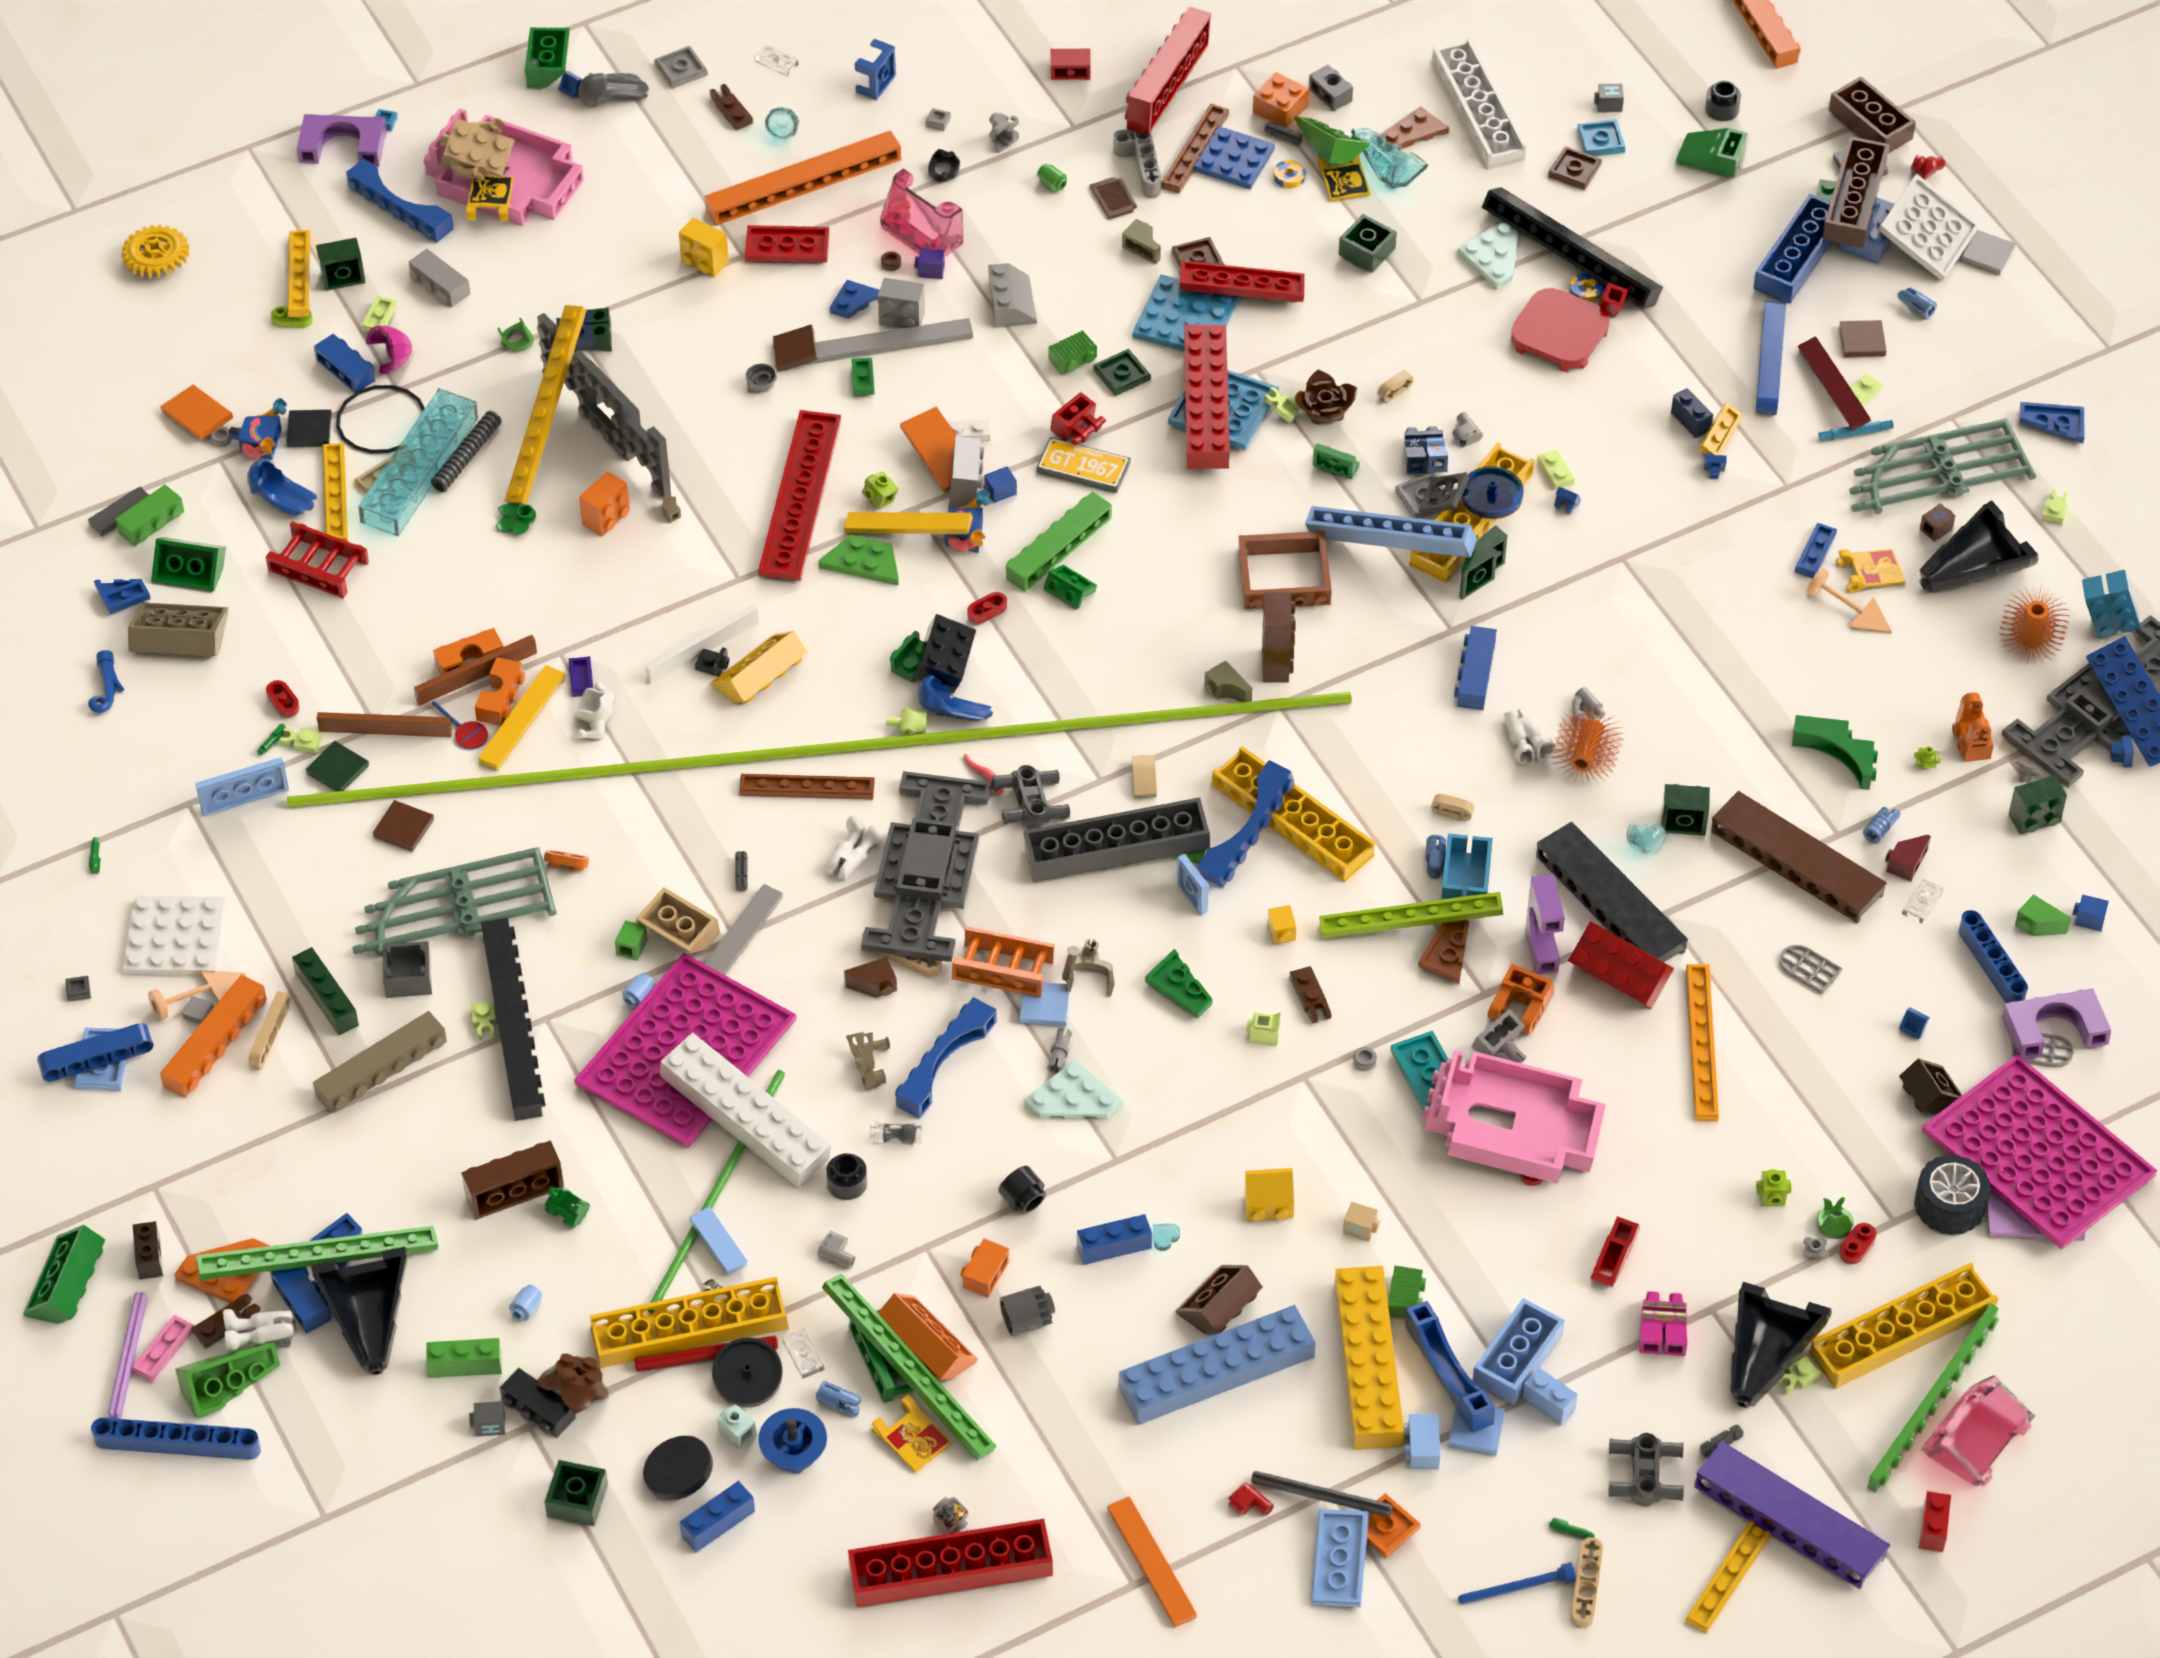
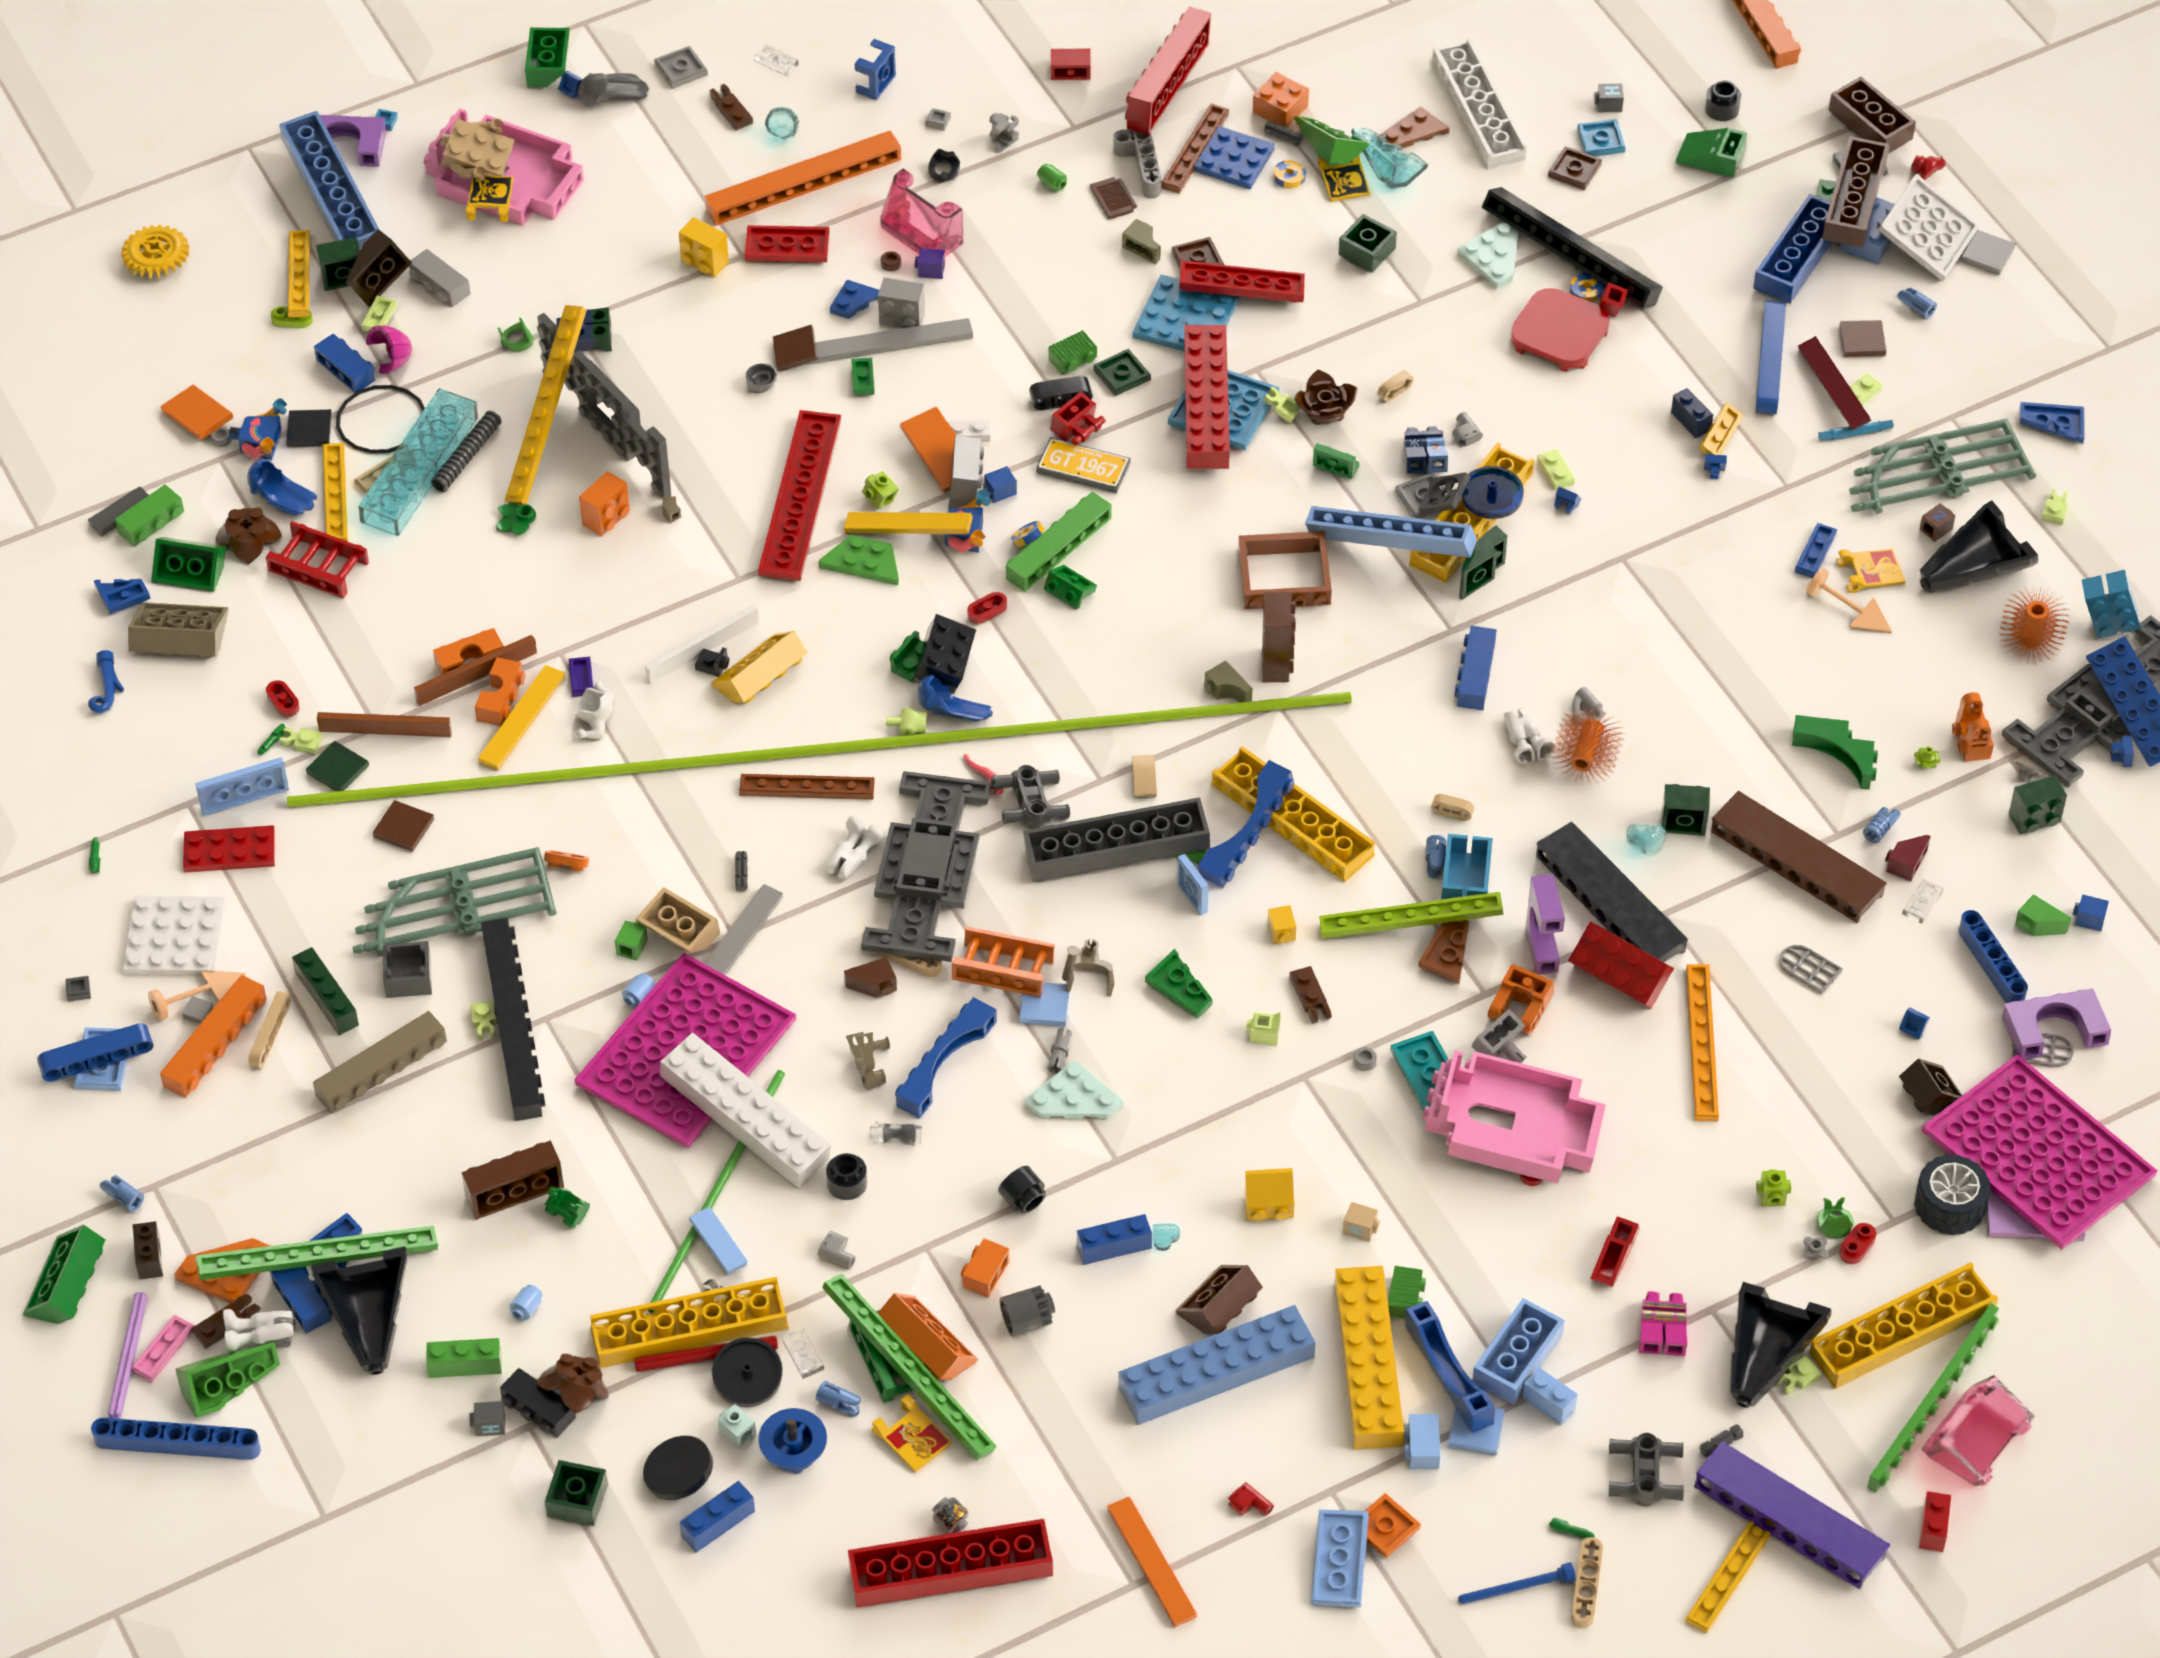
blue arch [346,159,454,243] -> none
red piece [432,701,488,750] -> none
light grey slope [988,263,1037,327] -> none
dark grey axle [1251,1471,1393,1517] -> none
dark grey brick [1309,64,1354,112] -> none
none -> medium blue hinge [99,1175,144,1212]
none -> red plate [183,825,275,873]
none -> reddish brown brick [215,507,282,564]
none -> medium blue brick [279,110,380,250]
none -> dark brown slope [346,229,412,308]
none -> piece [1011,520,1045,547]
none -> black beam [1029,376,1093,411]

